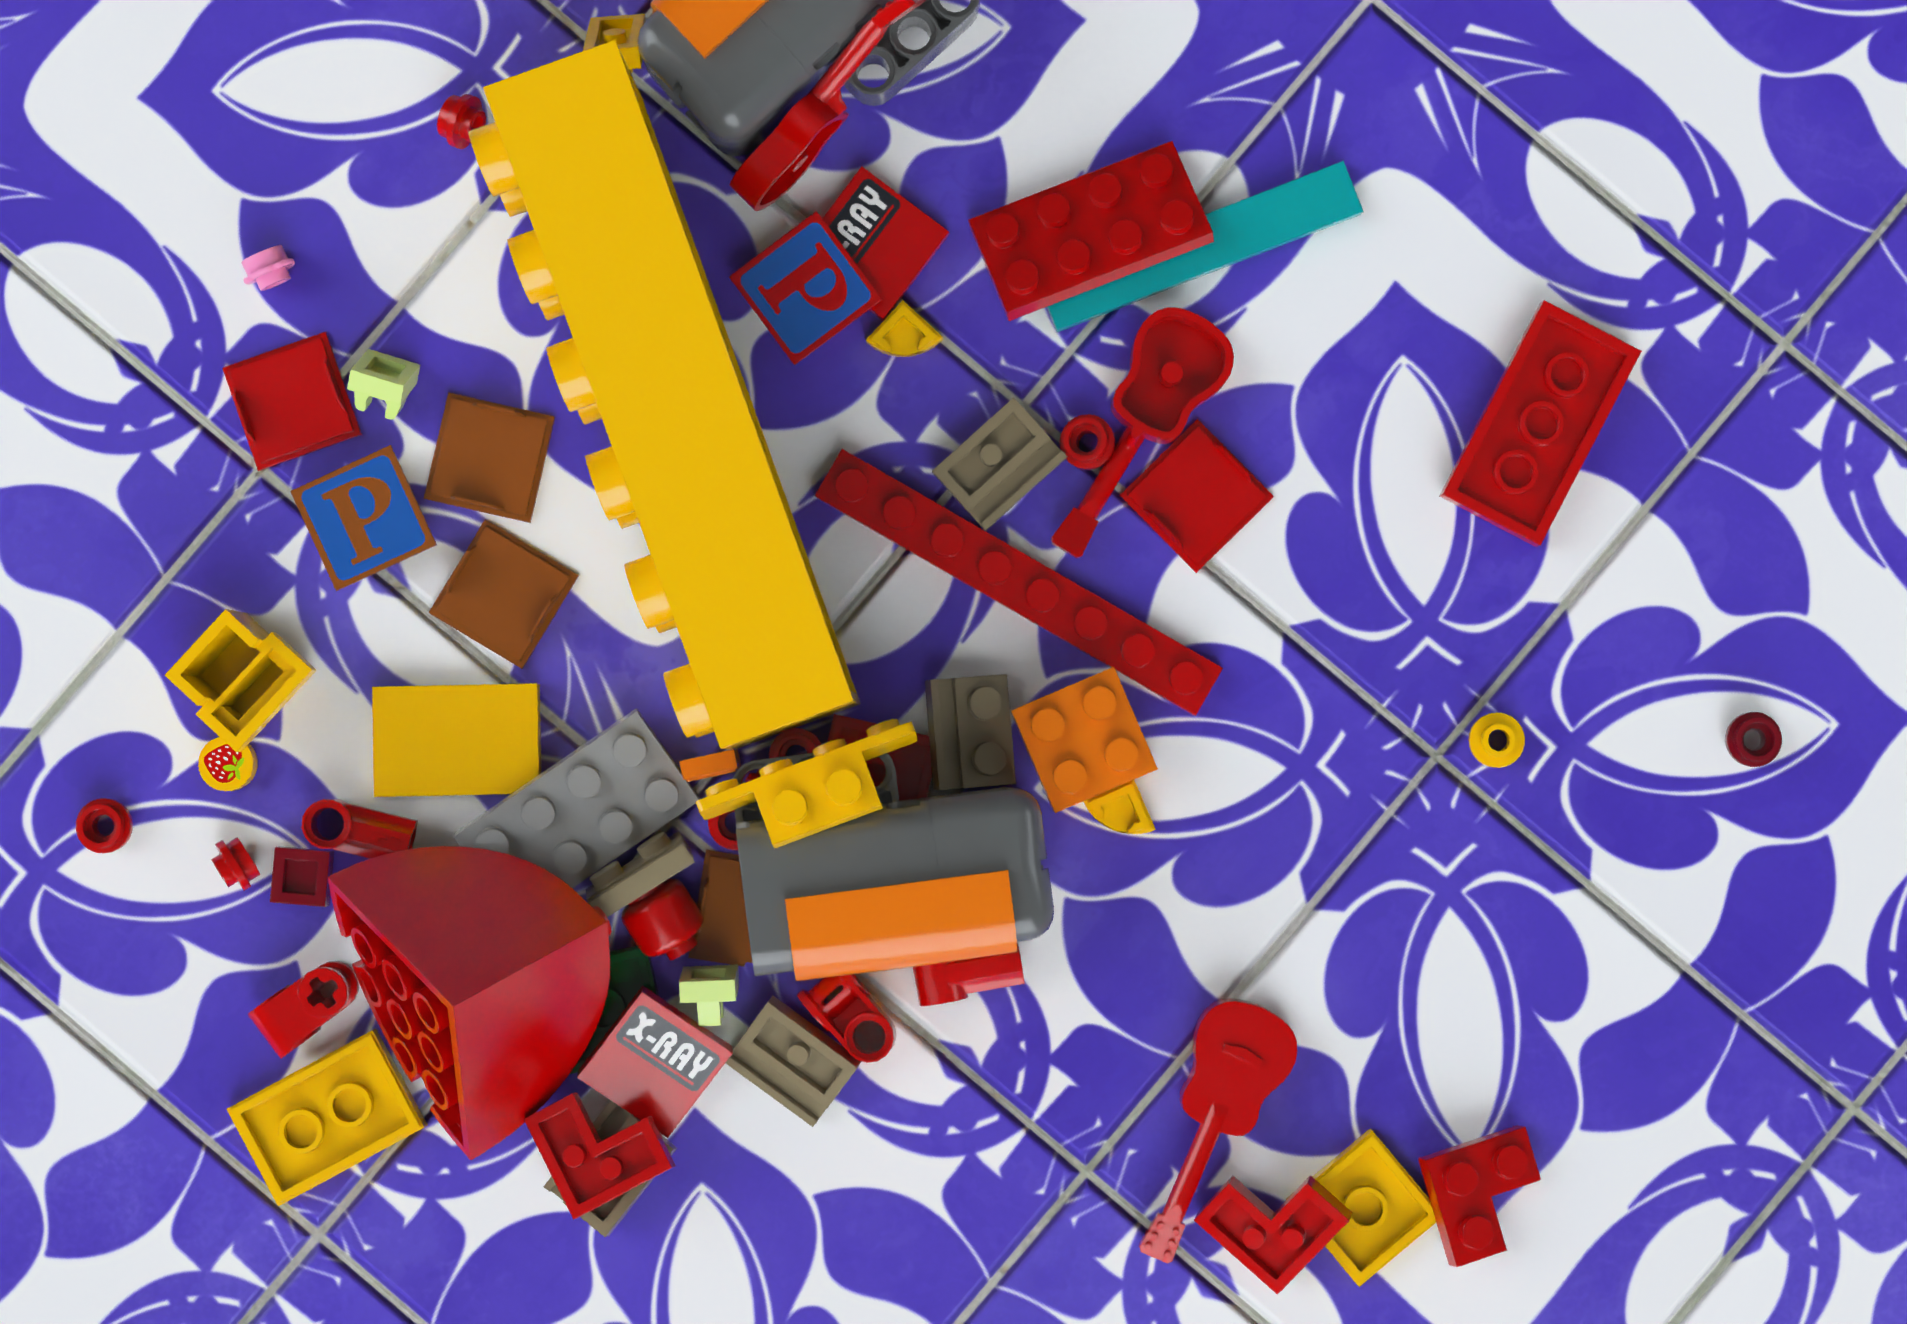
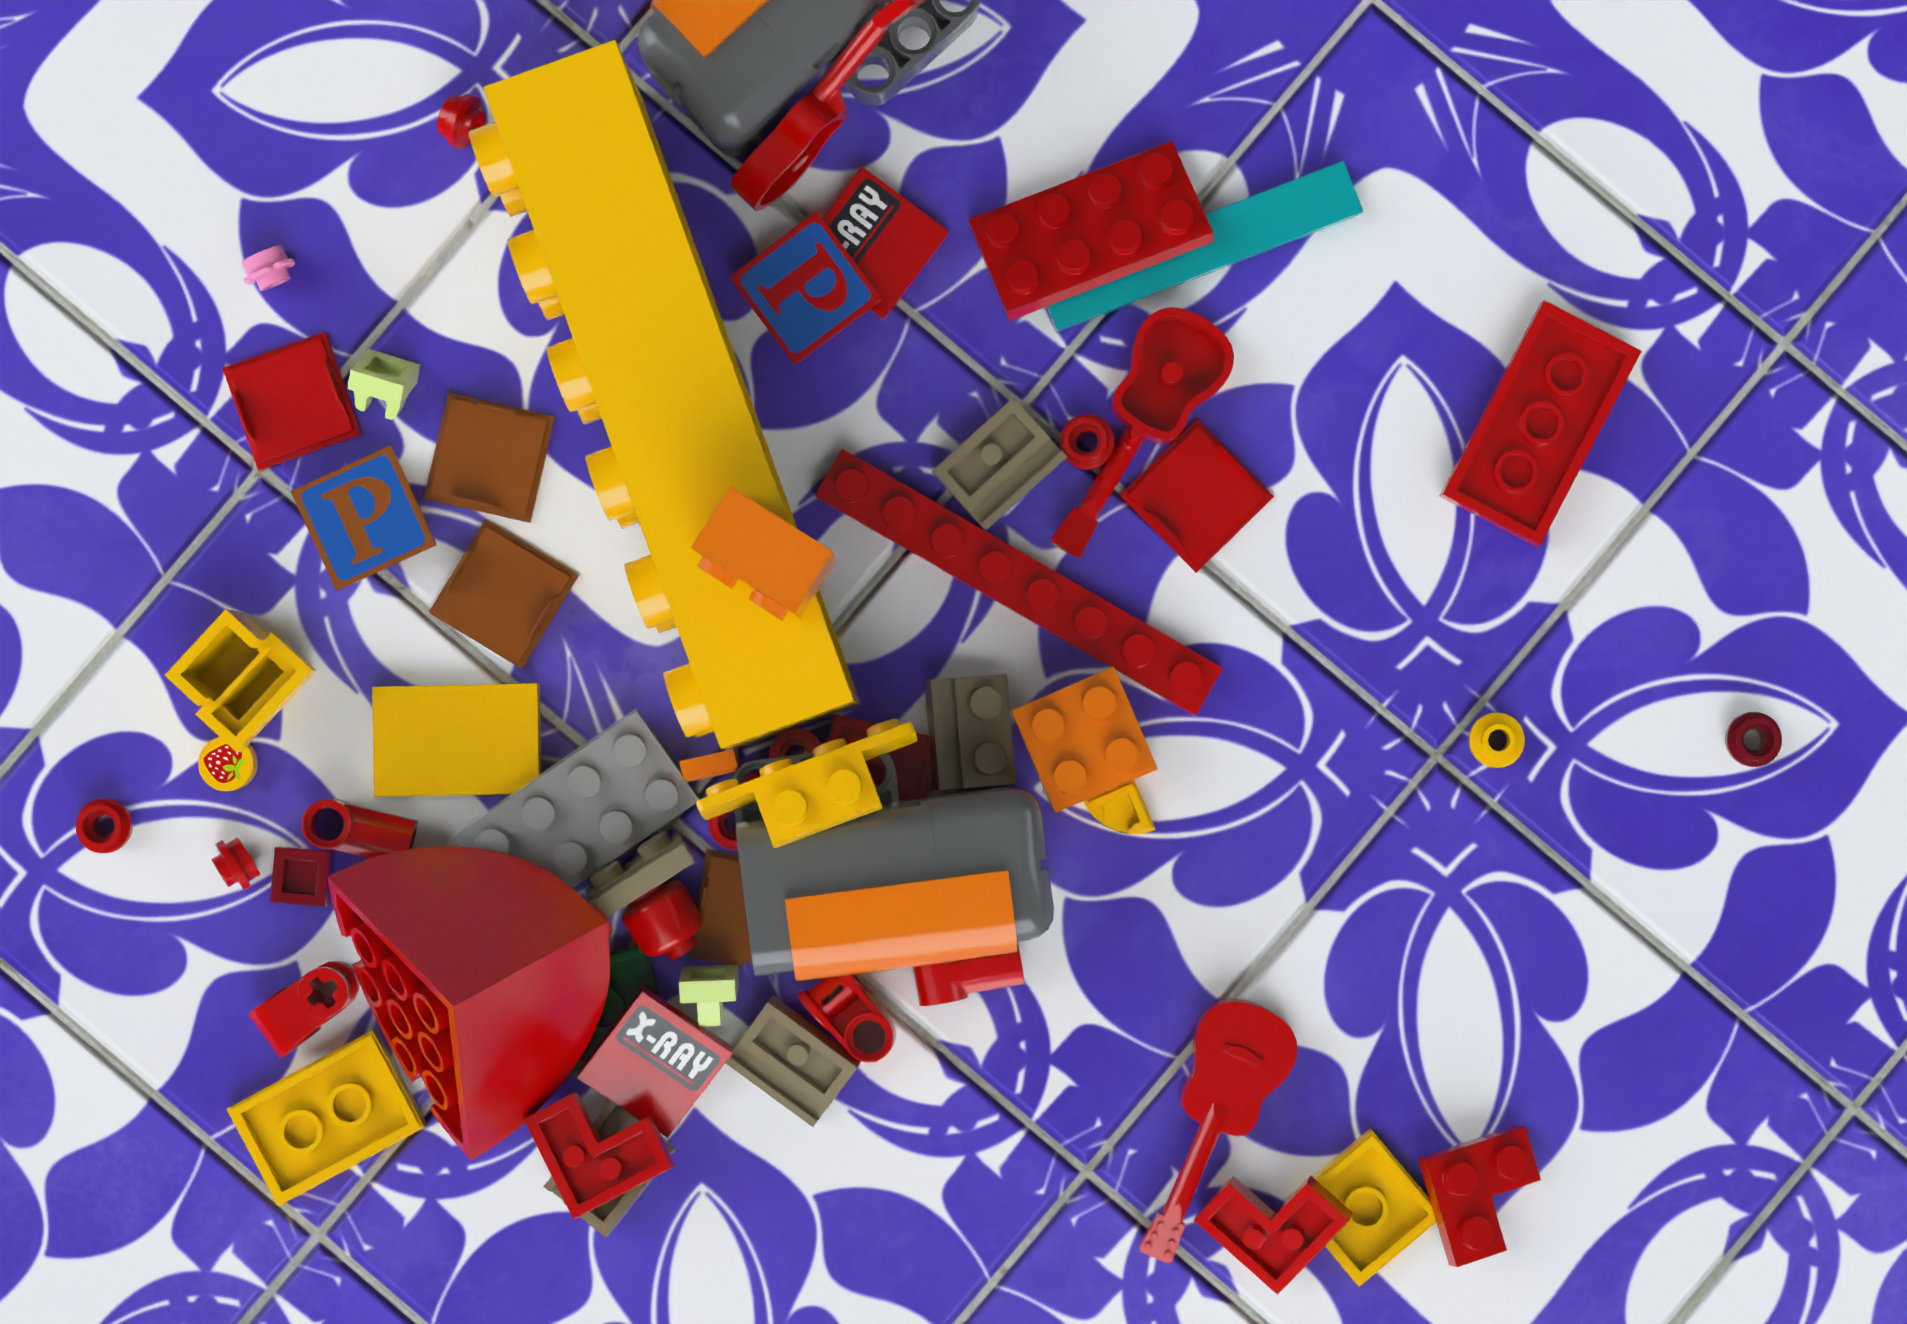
yellow plate [583,14,646,73] -> none
yellow tile [866,300,943,357] -> none
none -> orange brick [691,486,838,621]

